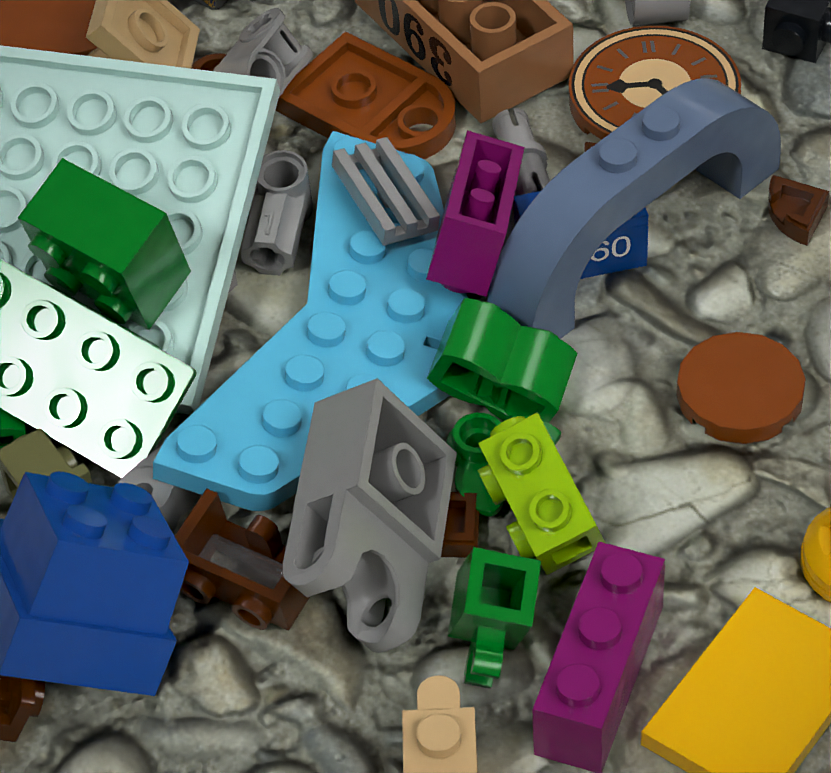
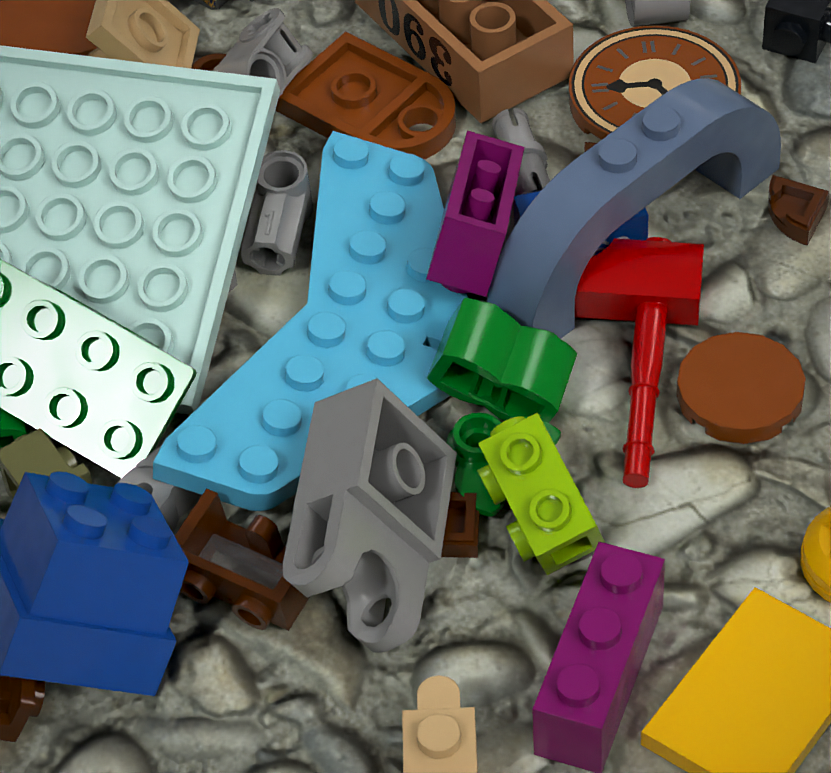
green brick [18,158,191,330] -> none
light grey tile [332,137,440,246] -> none
green brick [448,547,541,689] -> none
none -> red piece [575,237,704,488]

